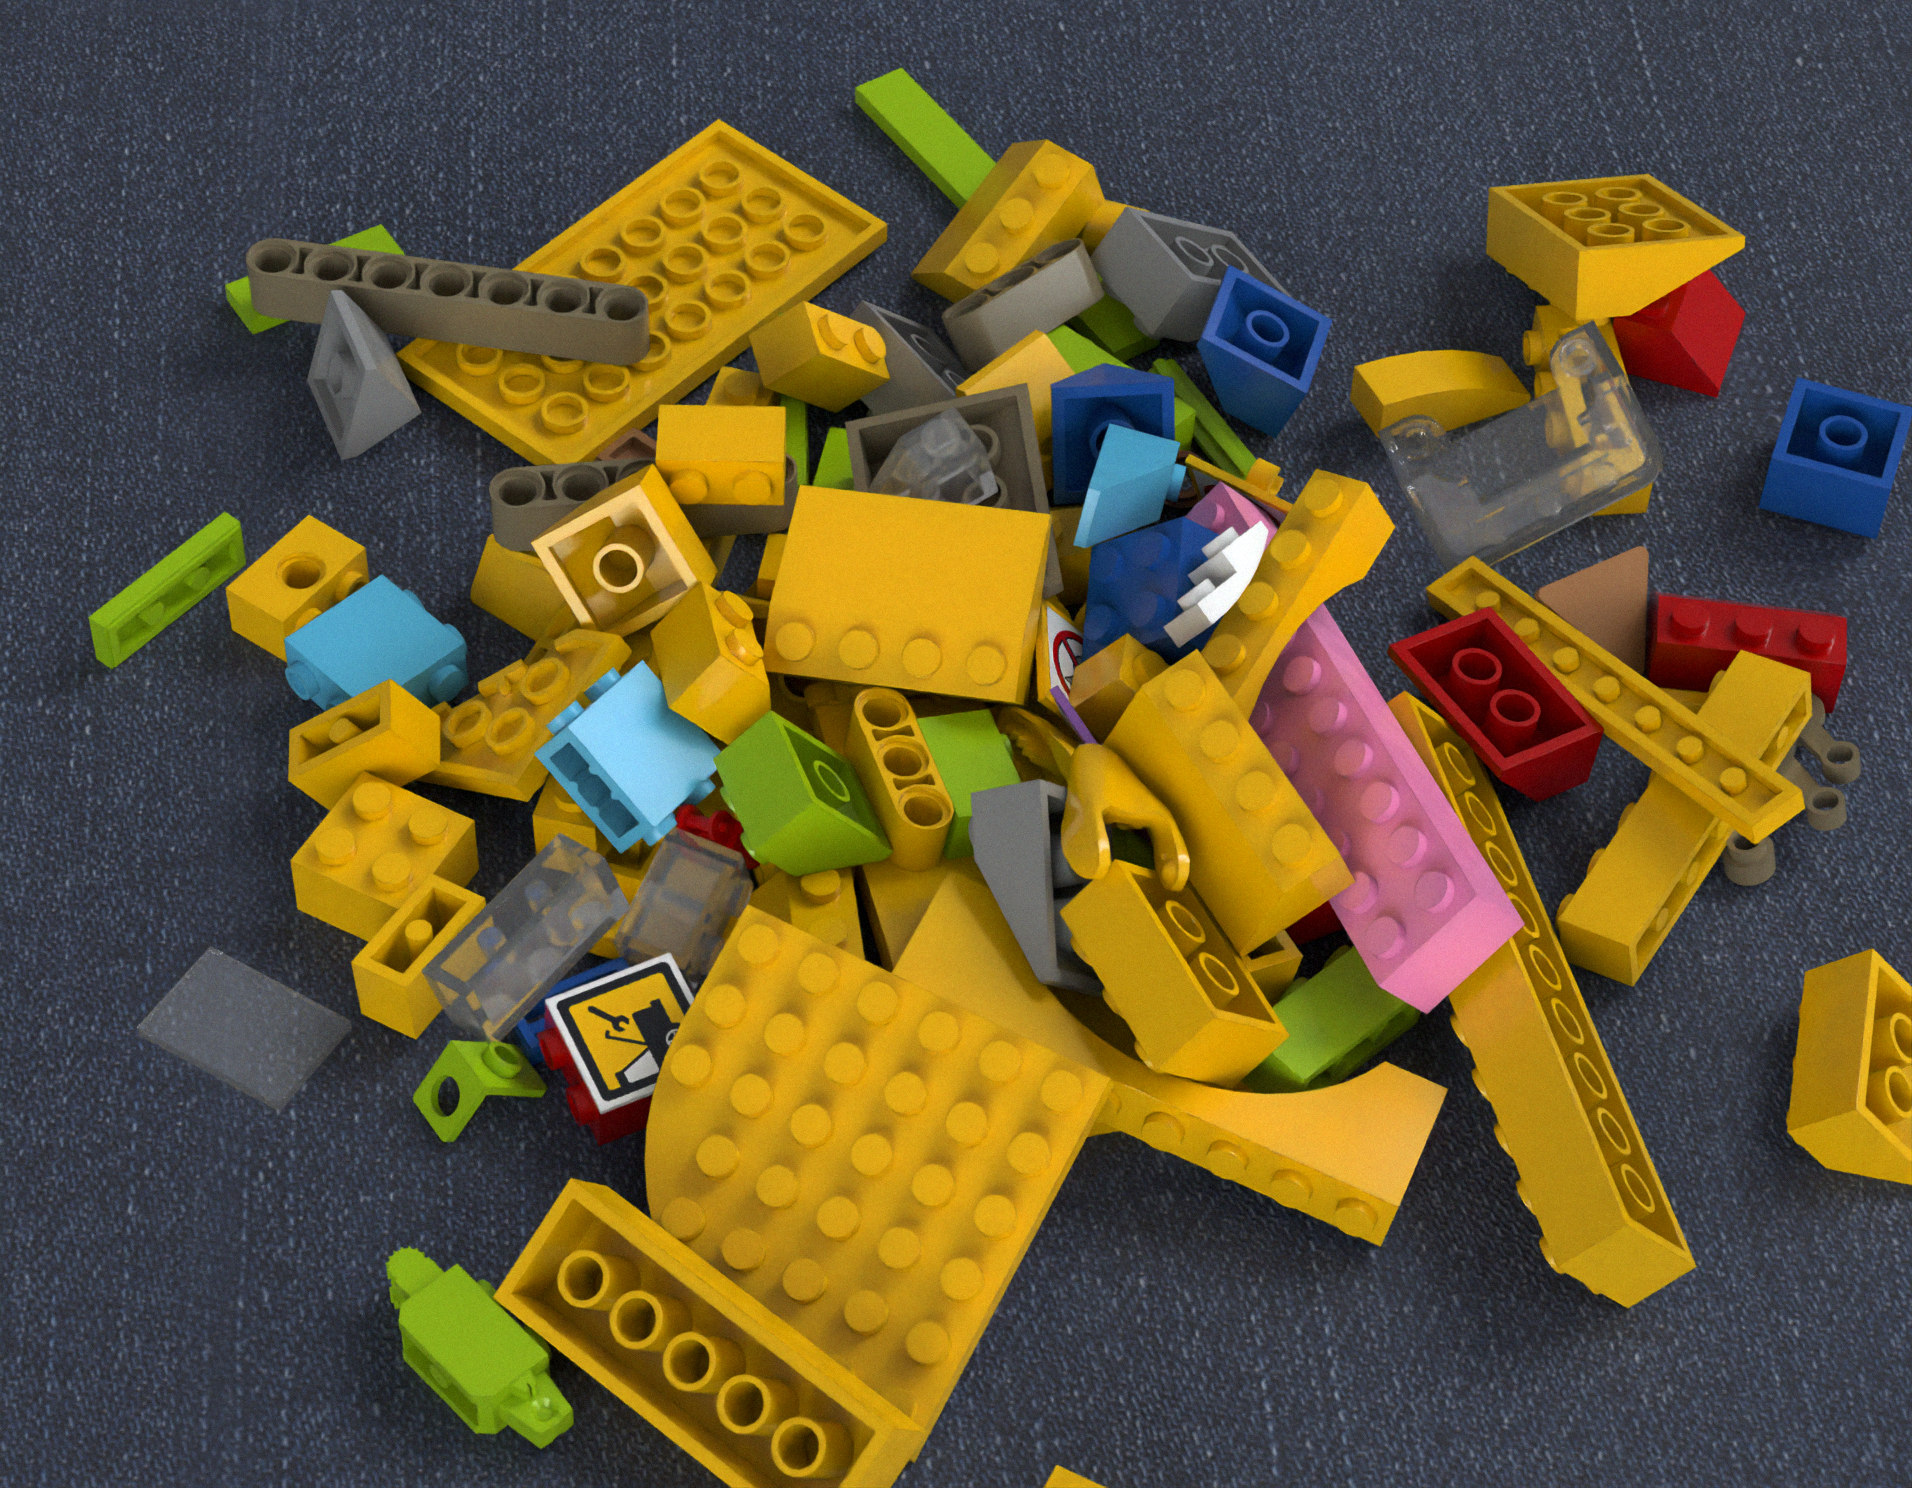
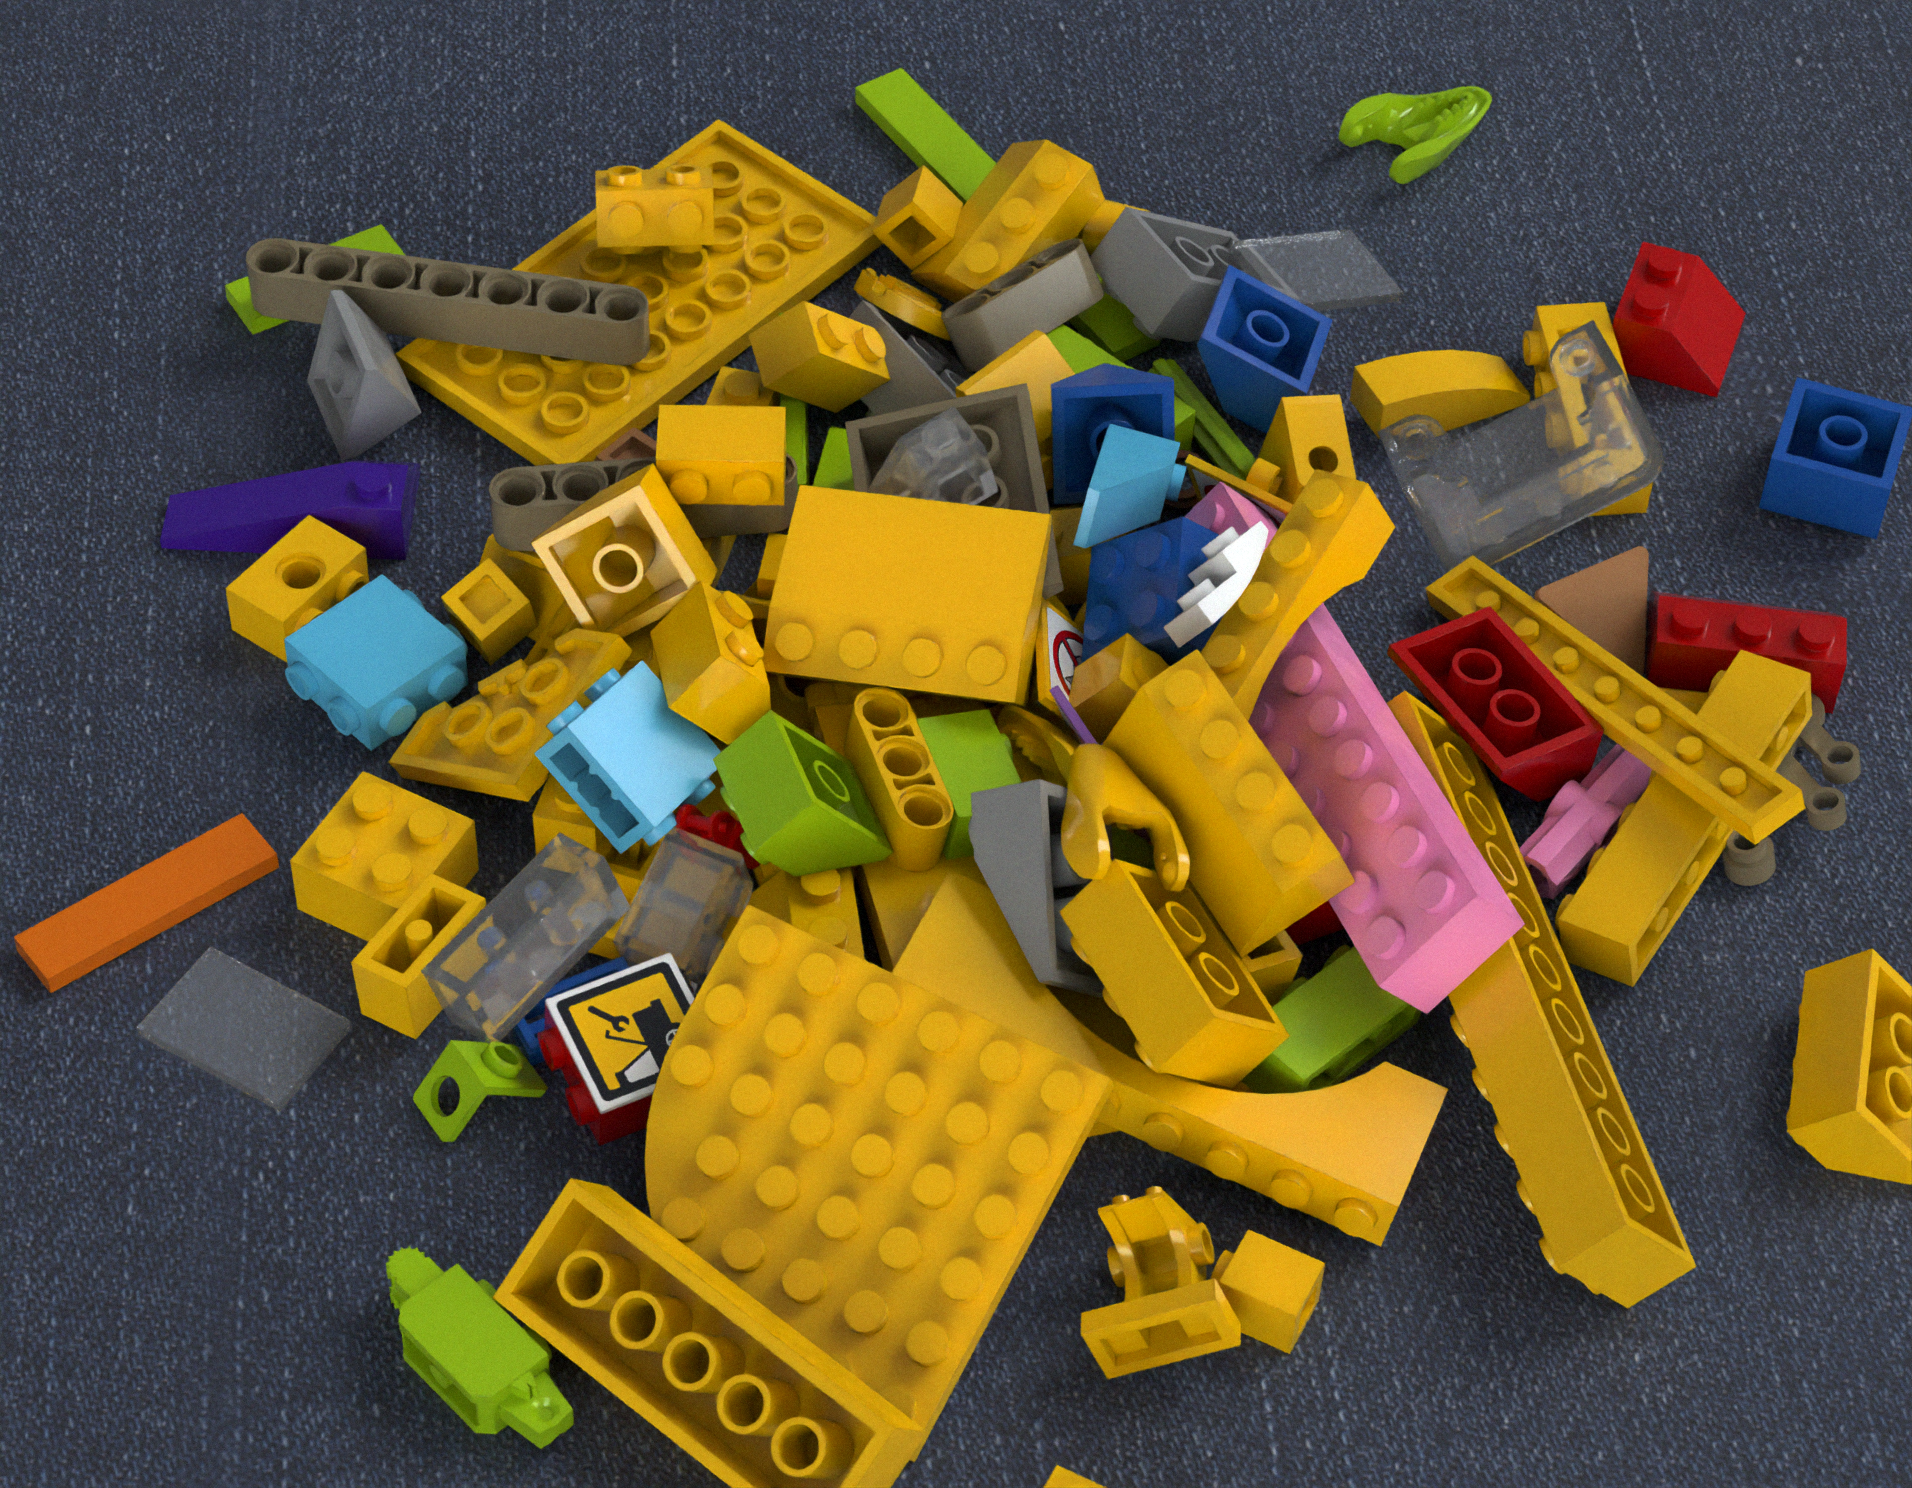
lime tile [88,512,246,669] -> none
yellow brick [288,678,440,811] -> none
yellow slope [1486,174,1745,326] -> none
none -> orange tile [14,813,279,993]
none -> dark purple wedge [160,460,421,560]
none -> yellow brick [441,557,538,665]
none -> yellow brick [595,164,715,254]
none -> yellow tile [853,268,951,341]
none -> yellow brick [872,165,963,270]
none -> yellow tile [1081,1186,1241,1379]
none -> yellow brick [1210,1229,1325,1354]
none -> clear piece [1228,229,1403,311]
none -> yellow torso [1257,394,1356,505]
none -> lime animal [1338,86,1492,185]
none -> bright pink piece [1519,744,1652,899]

